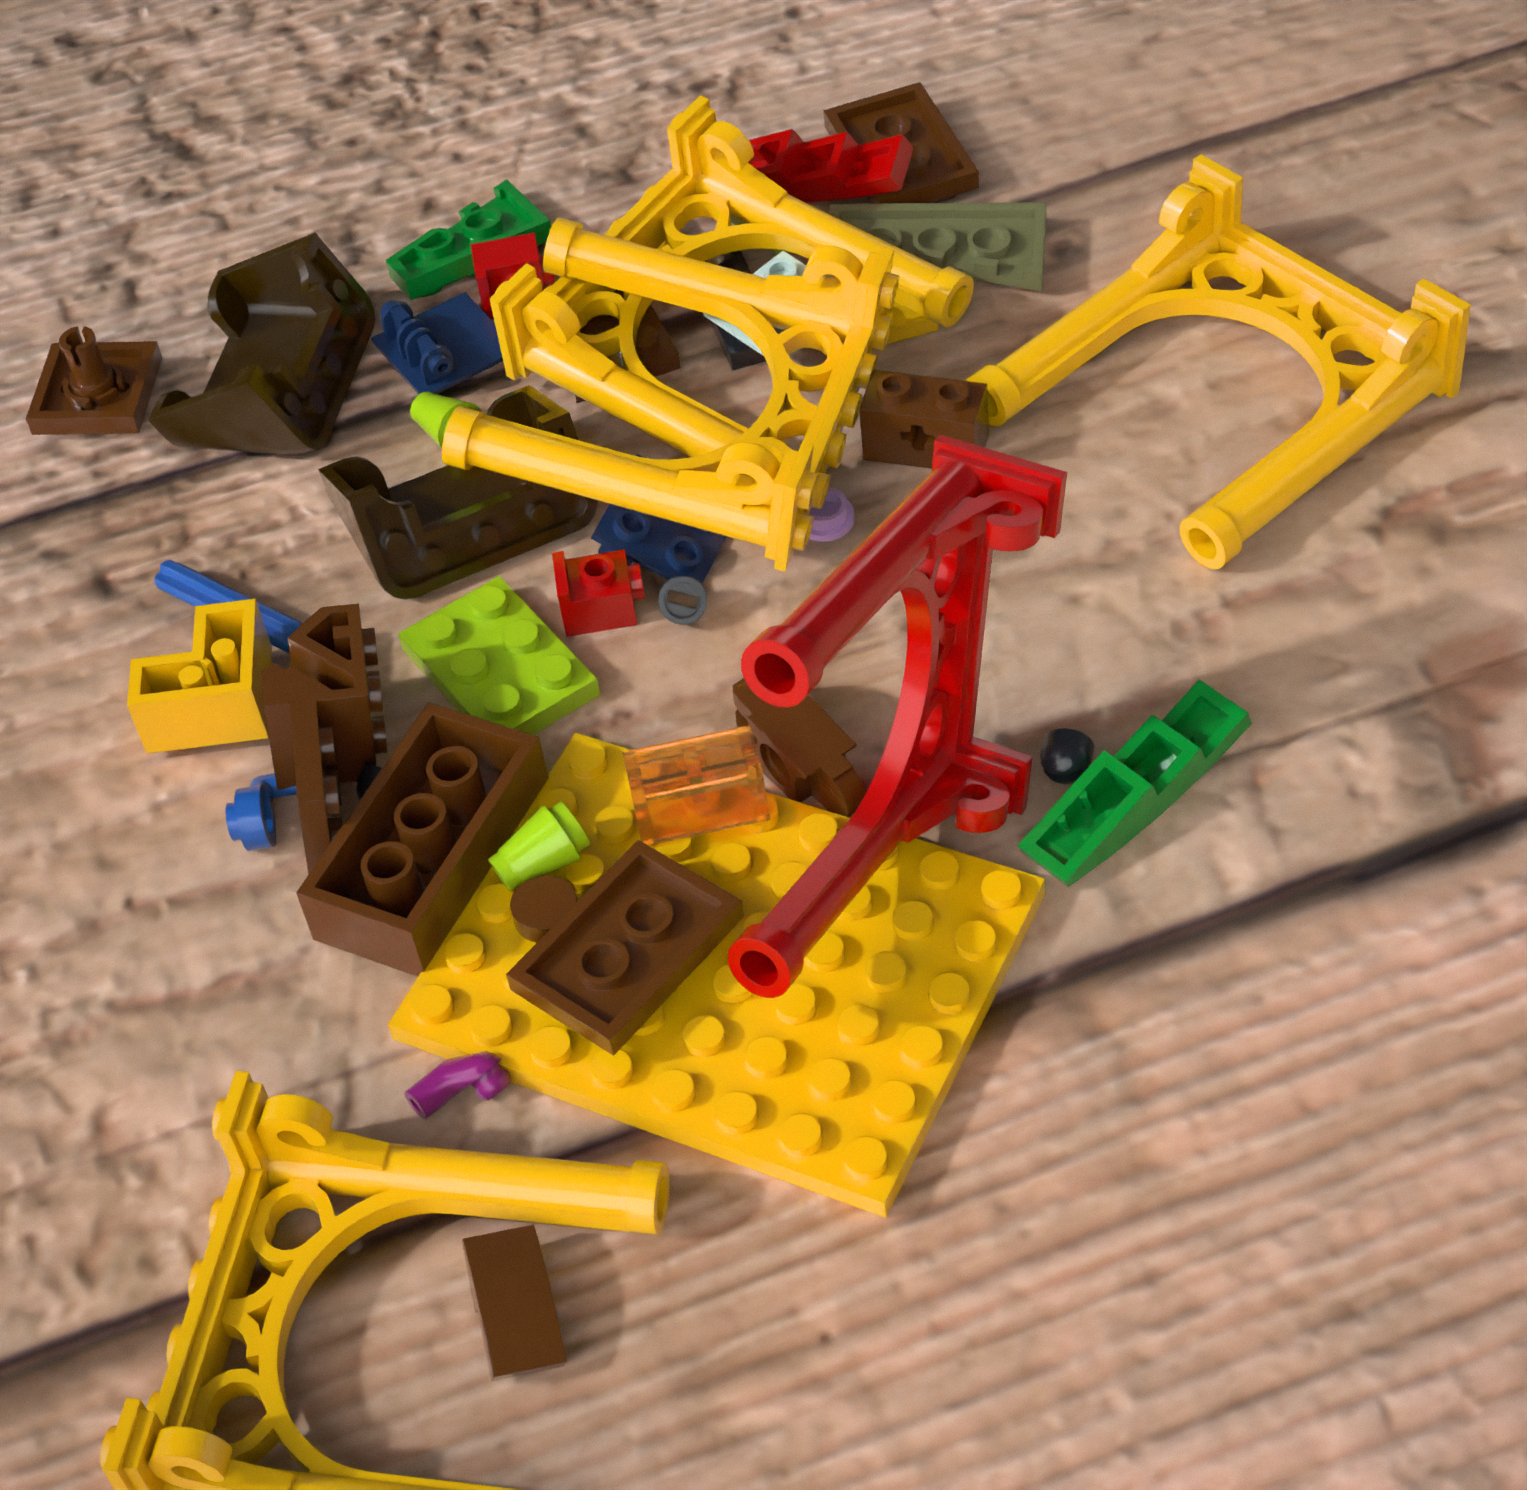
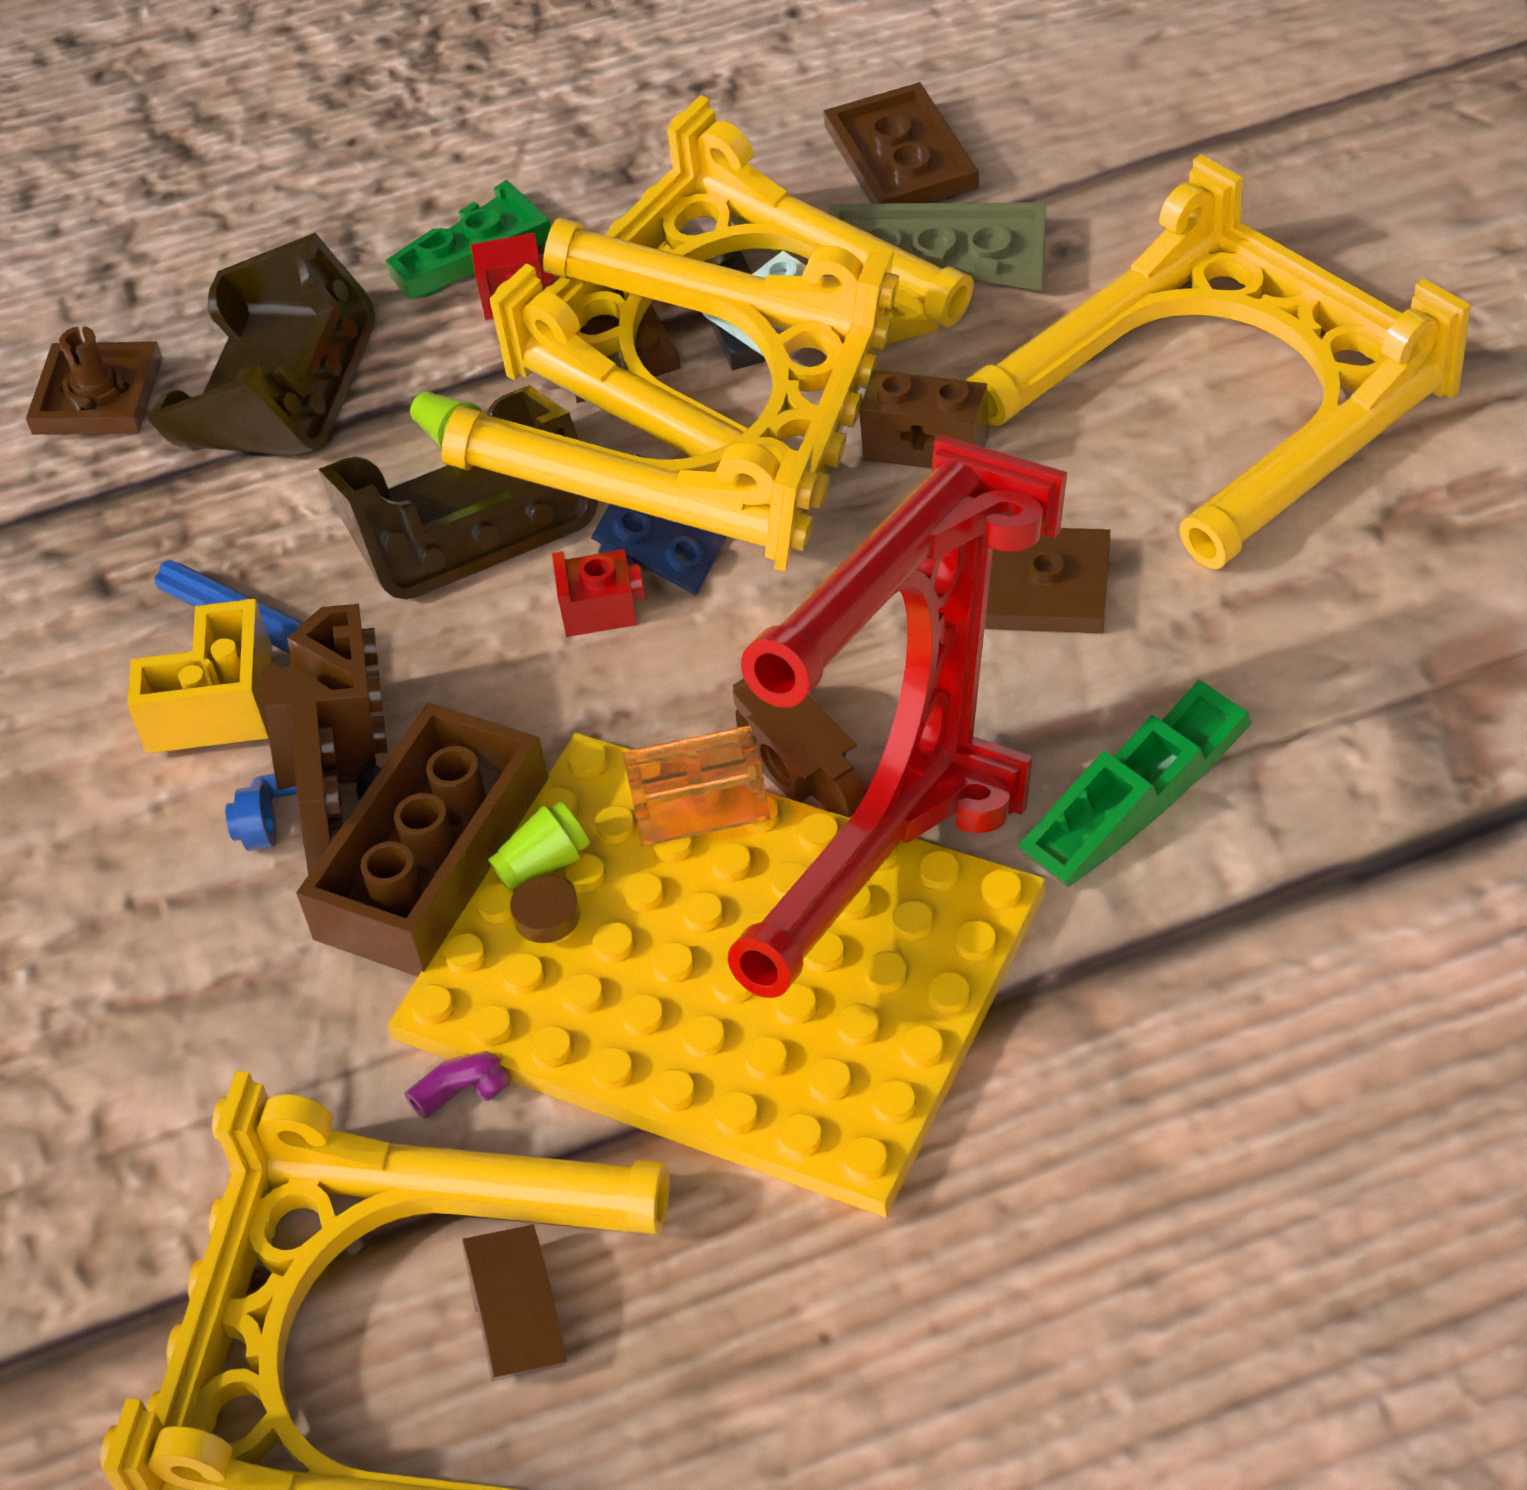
dark blue hinge [371,292,503,395] -> none
lime plate [398,576,601,735] -> none
reddish brown plate [506,840,744,1056] -> none
black hinge [658,575,707,625] -> none
red slope [748,129,914,202] -> none
lavender plate [809,487,855,542] -> none
black hinge [1040,728,1095,785] -> none
none -> reddish brown plate [985,528,1111,633]

